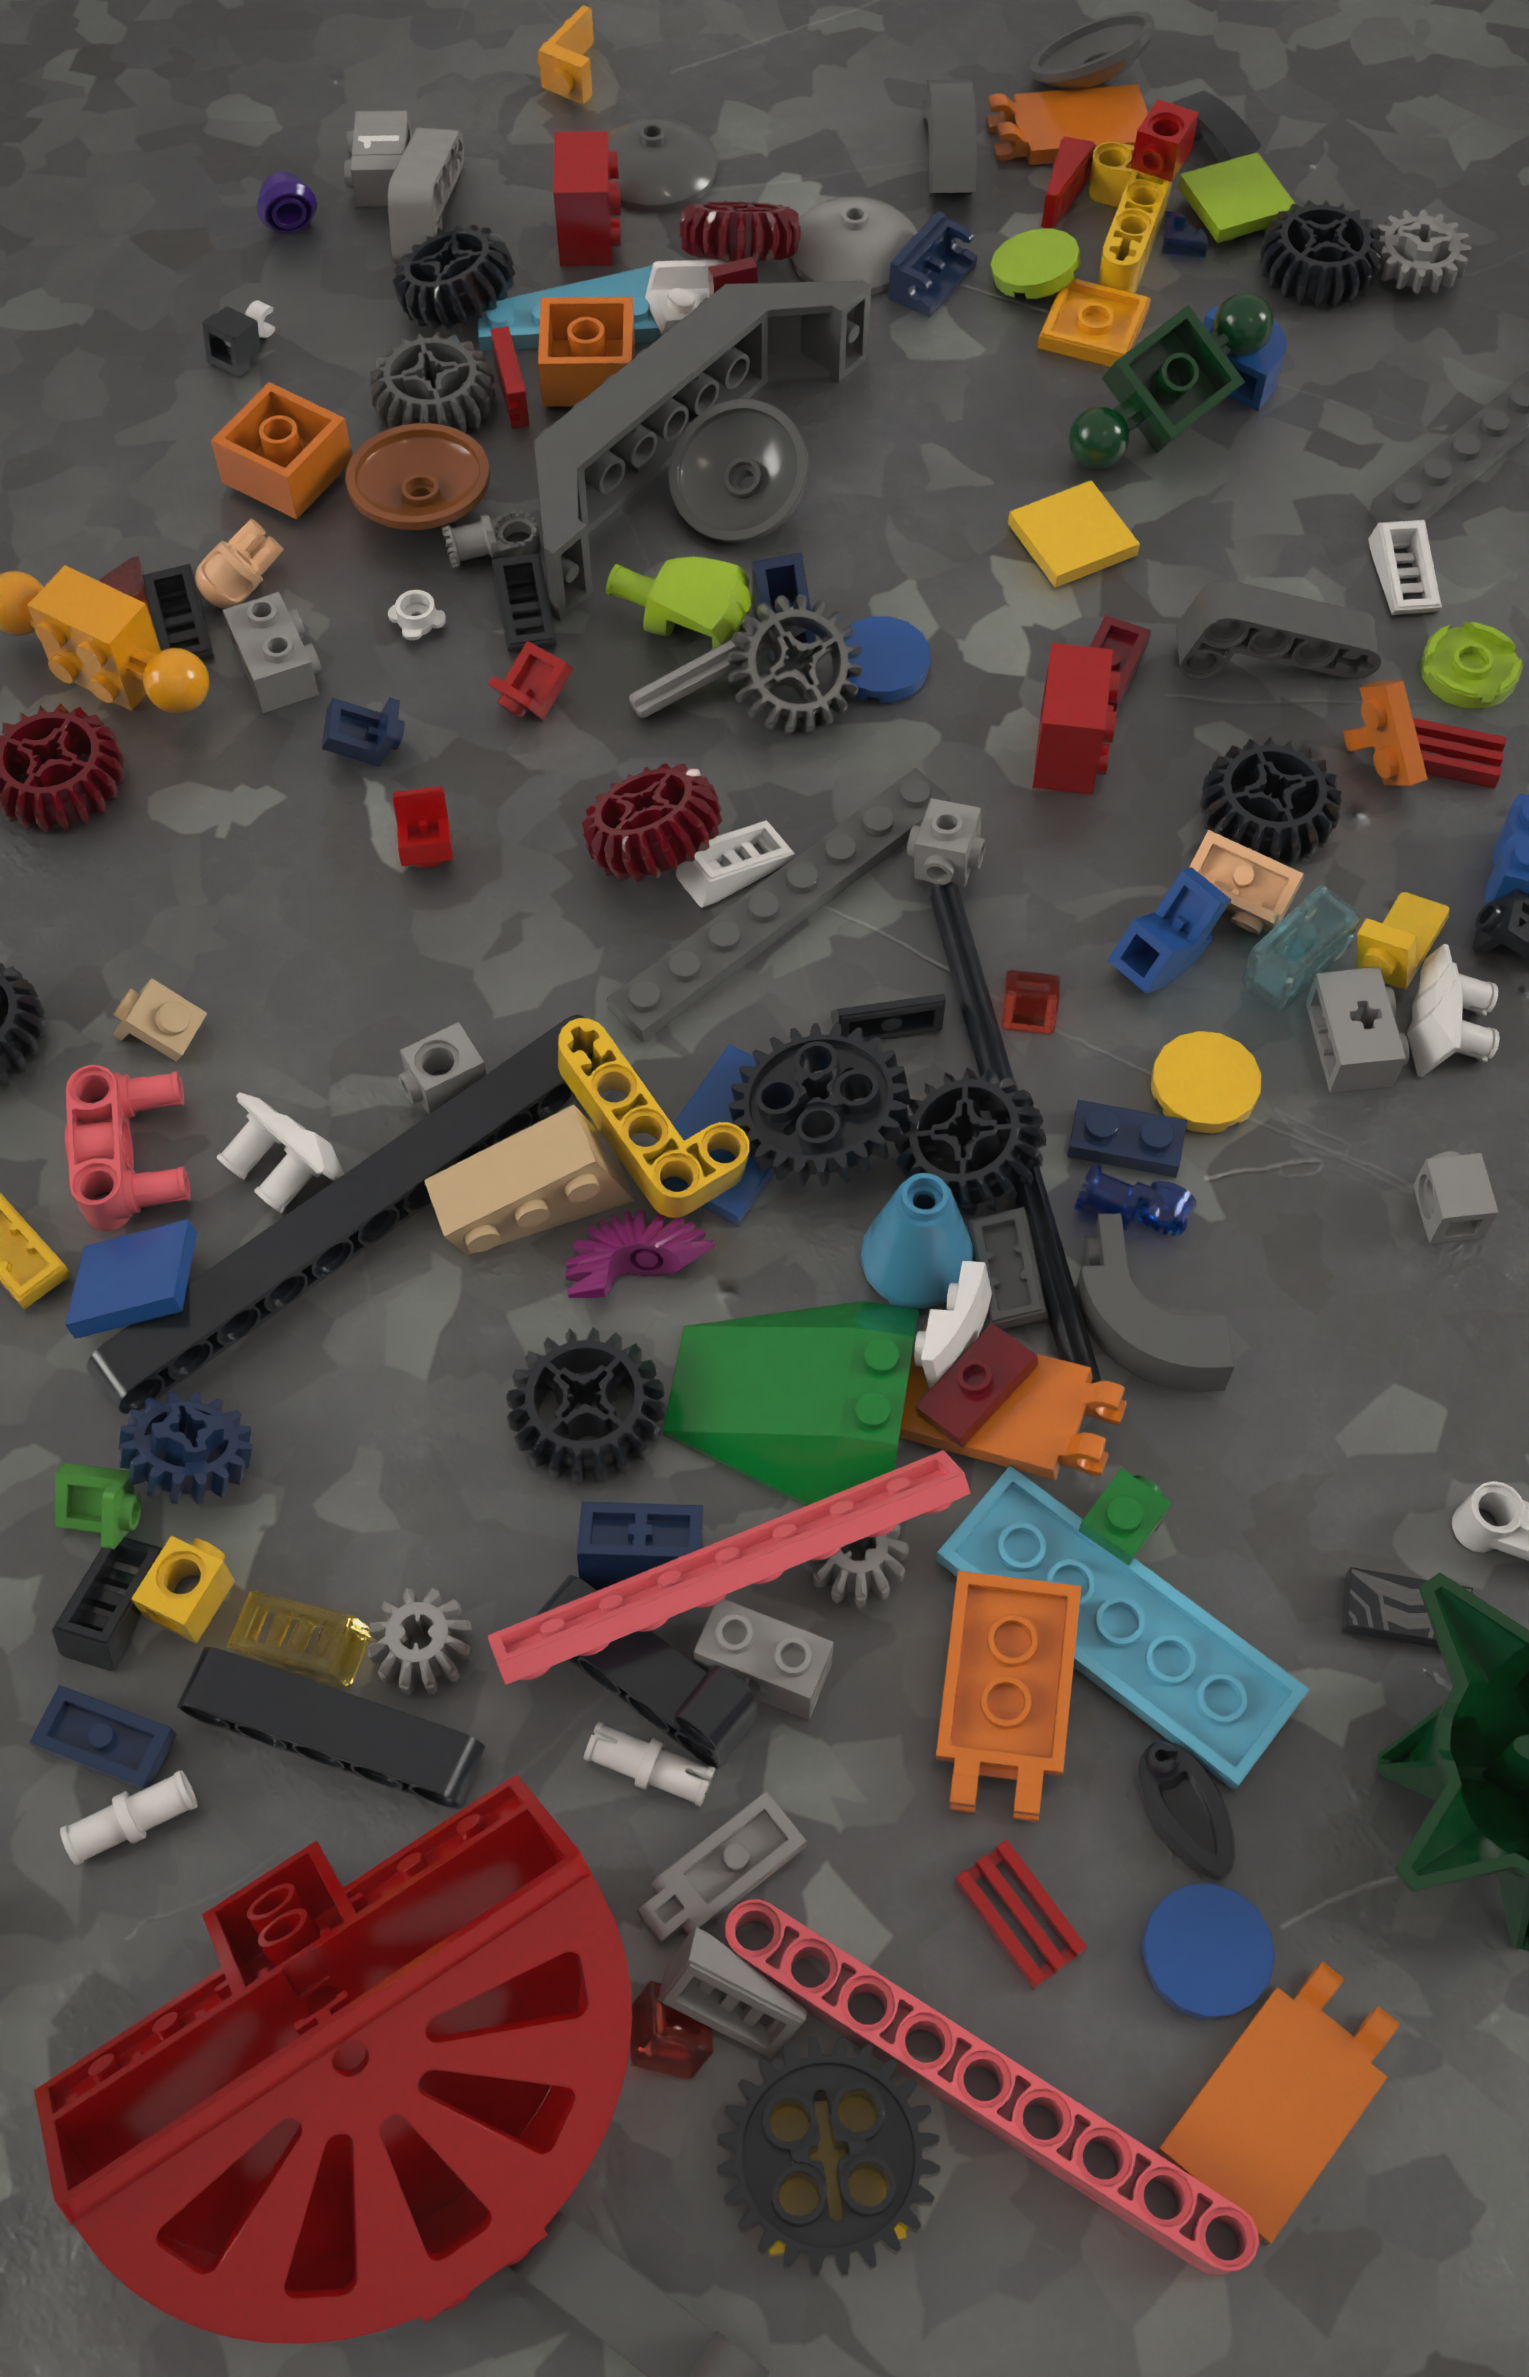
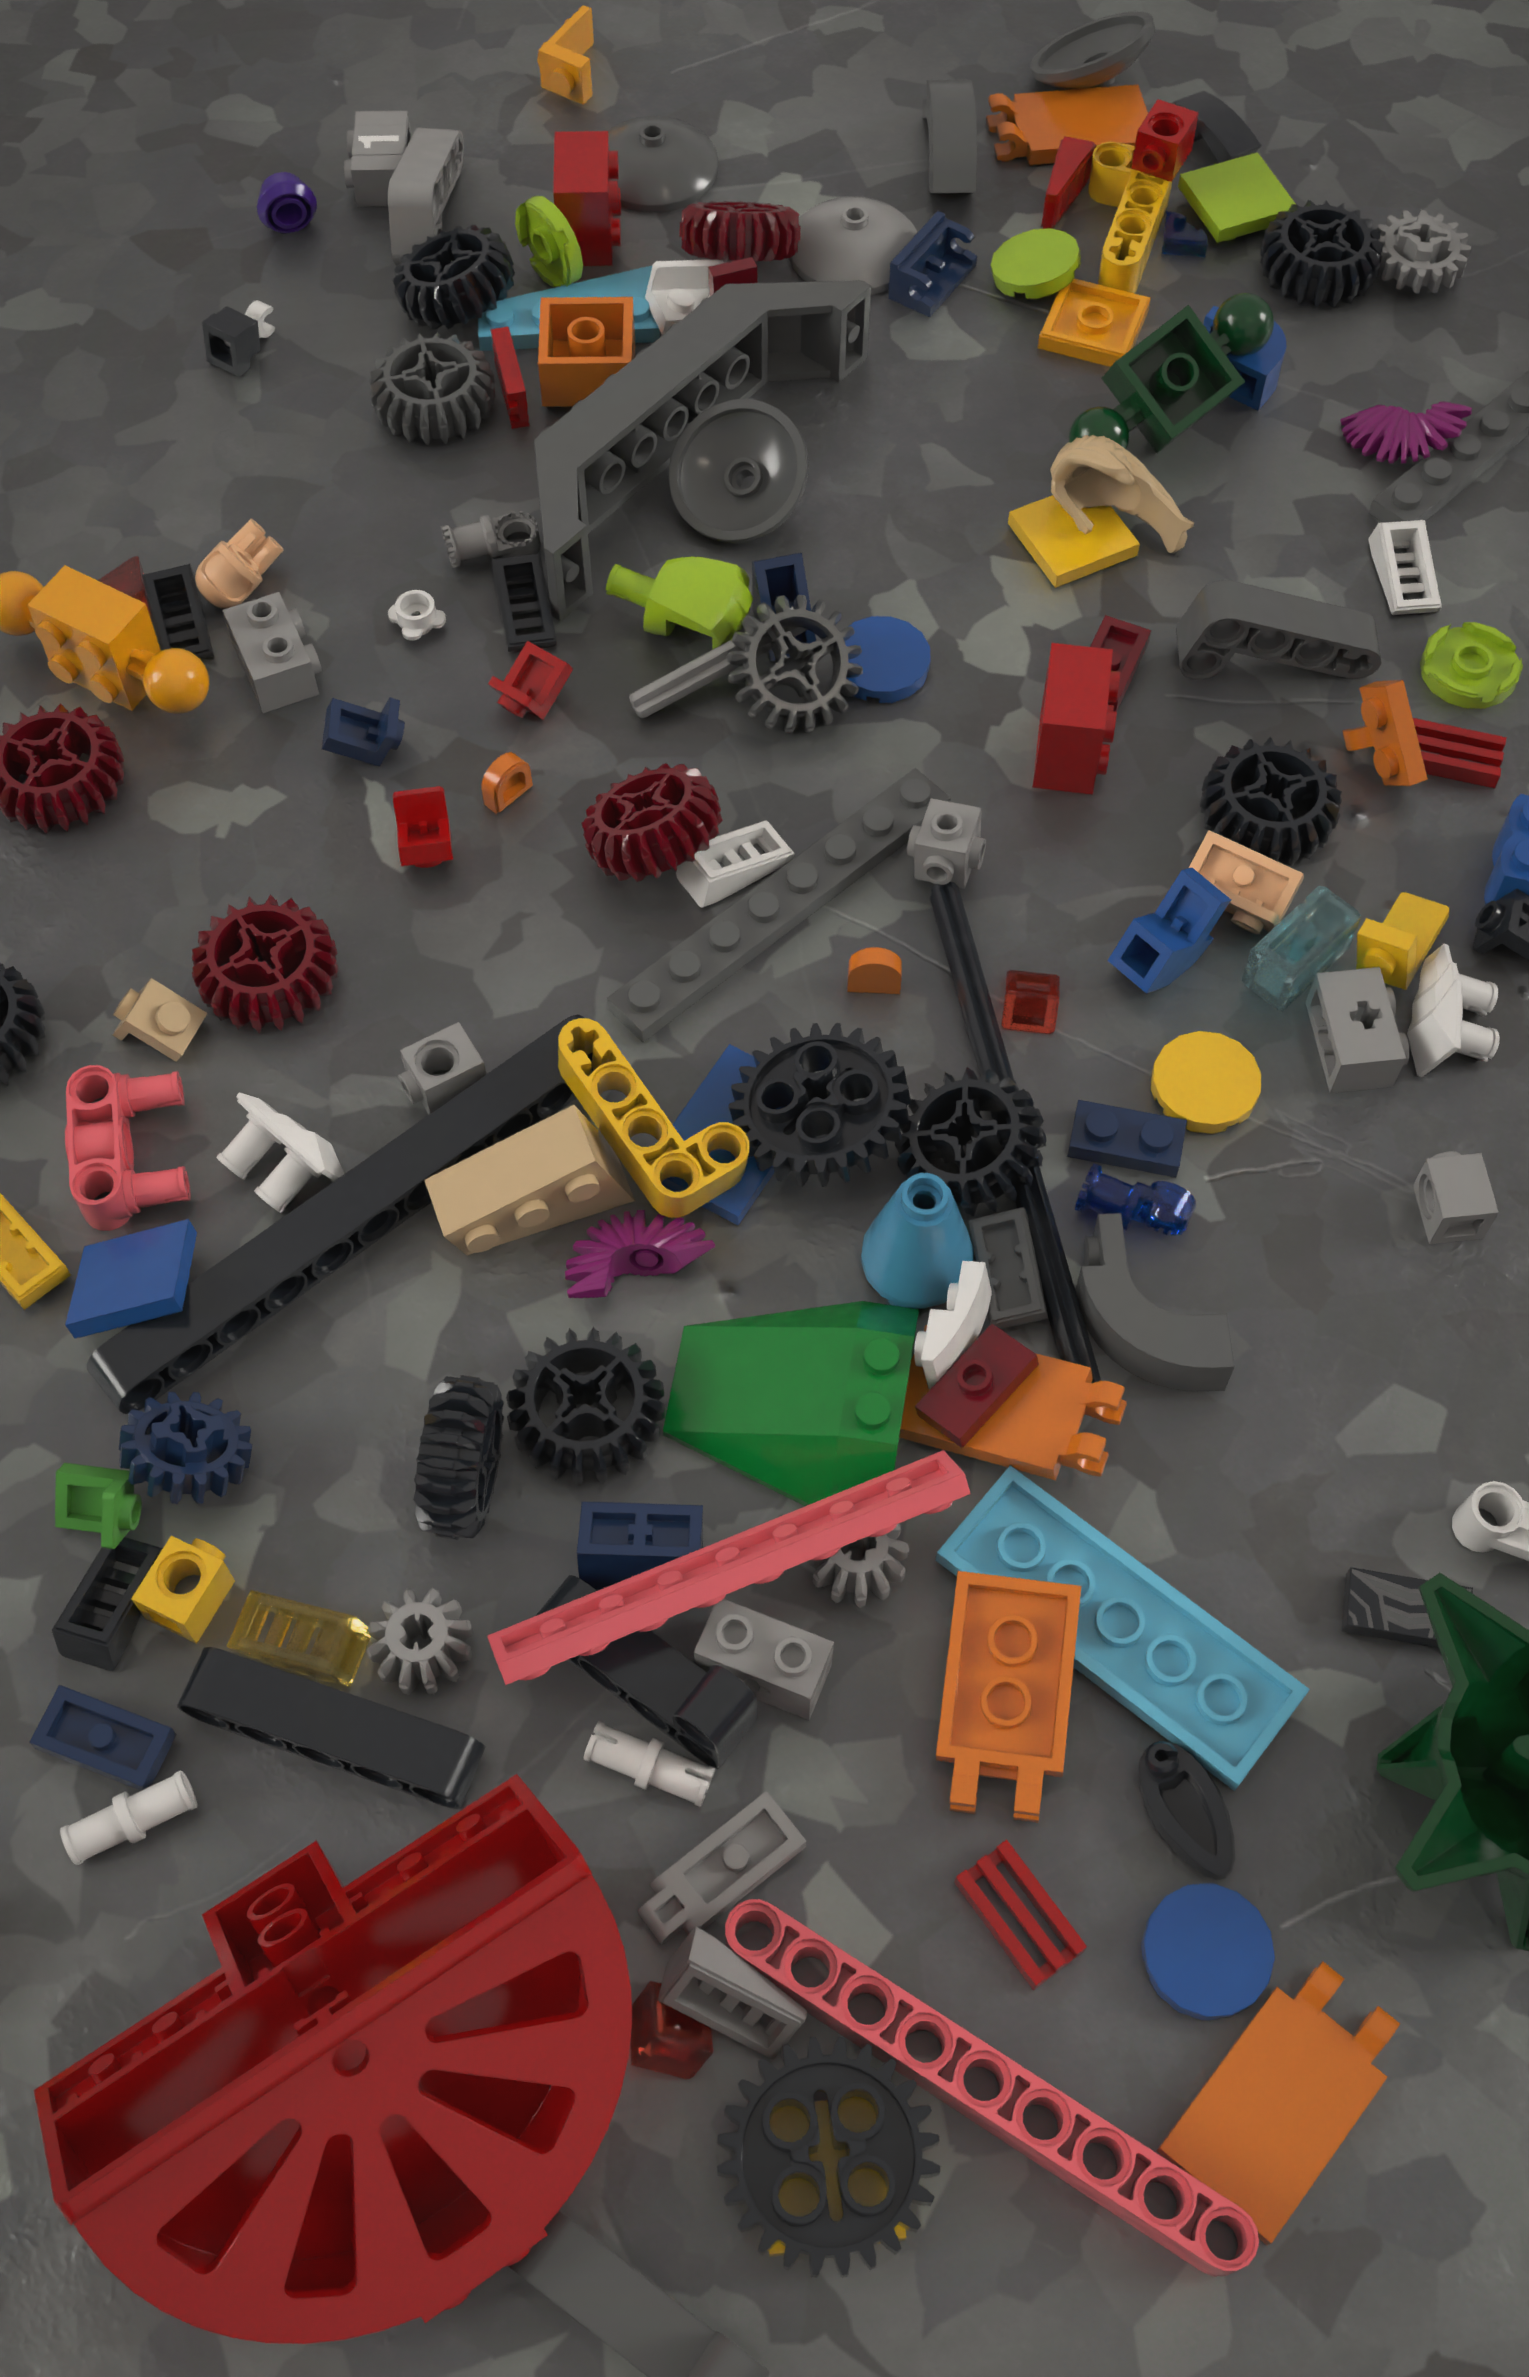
orange brick [210,382,352,520] -> none
dark orange dish [346,423,490,531] -> none
black slope [831,994,946,1041] -> none
green bracket [1078,1468,1172,1565] -> none
none -> dark red gear [192,894,338,1034]
none -> black gear [413,1375,504,1540]
none -> orange tile [481,752,533,814]
none -> lime tile [515,196,583,288]
none -> orange tile [847,947,902,994]
none -> tan hair [1050,435,1194,554]
none -> magenta hair [1341,401,1472,464]

